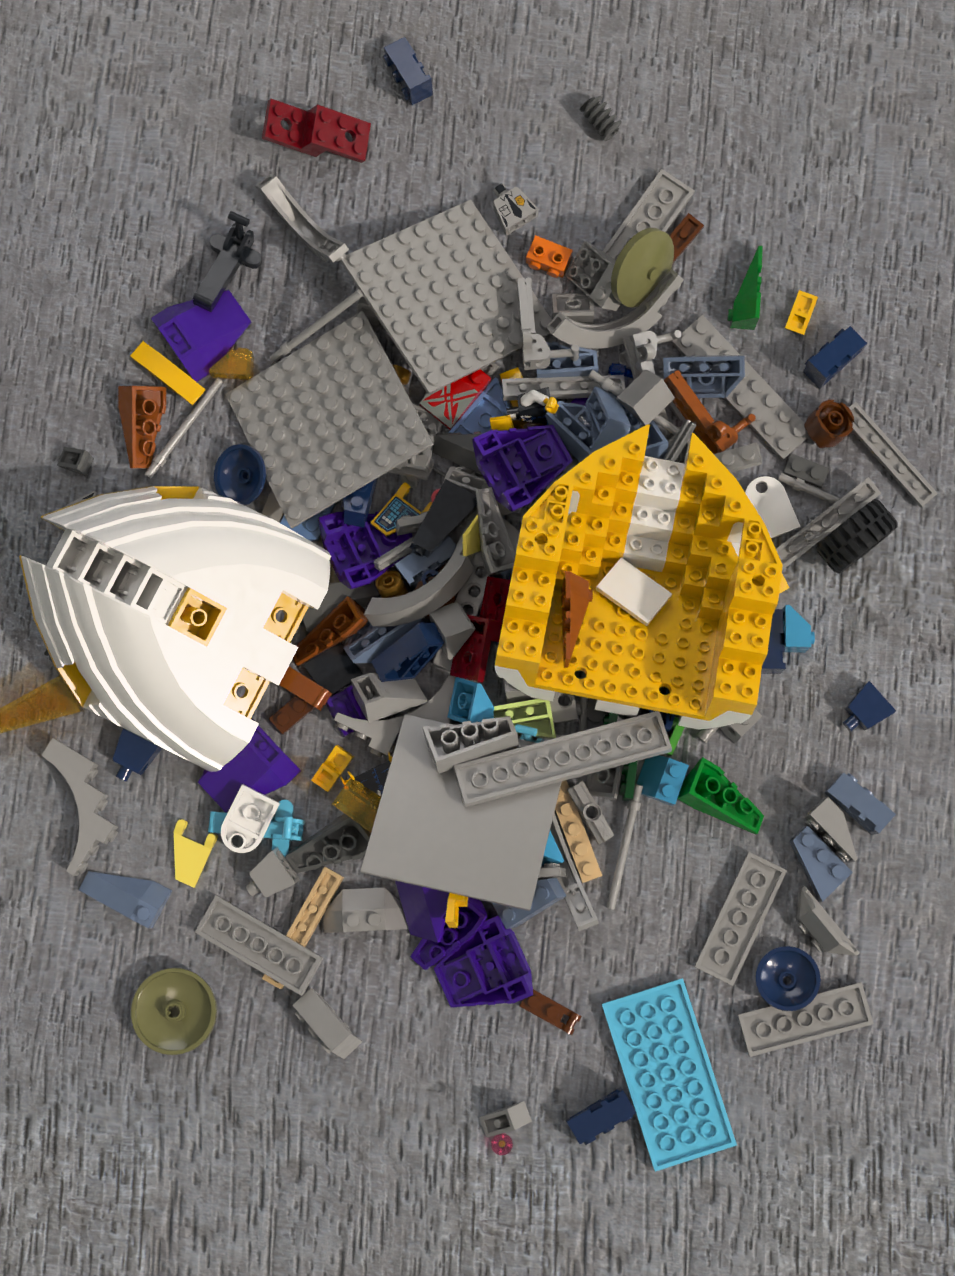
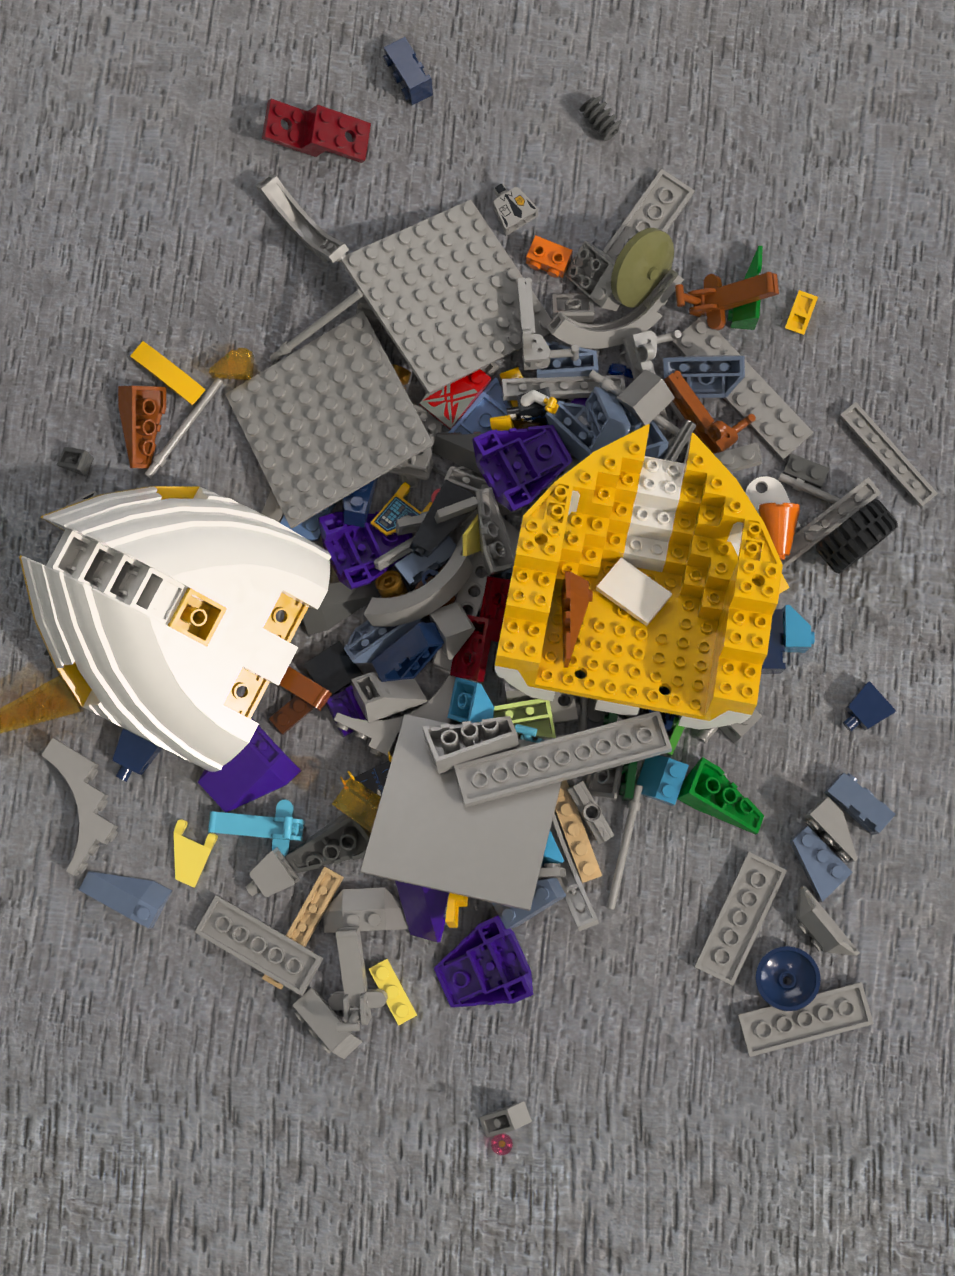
olive dish [131,968,217,1055] -> none
dark purple wedge [151,290,252,382] -> none
black piece [193,211,262,312] -> none
dark blue dish [214,444,266,506] -> none
white tile [221,784,280,853] -> none
dark orange wedge [293,596,368,666] -> none
yellow slope [311,745,354,792] -> none
dark purple wedge [410,897,487,970] -> none
reddish brown plate [520,989,582,1035] -> none
dark blue wedge [566,1087,636,1145] -> none
medium azure plate [602,978,737,1172] -> none
reddish brown plate [669,213,704,265] -> none
dark blue wedge [803,326,867,389] -> none
reddish brown brick [804,400,854,449] -> none
none -> light grey piece [328,926,388,1032]
none -> light yellow plate [369,959,417,1026]
none -> light grey tile [434,497,478,524]
none -> dark orange piece [675,272,779,330]
none -> orange cone [758,503,800,560]

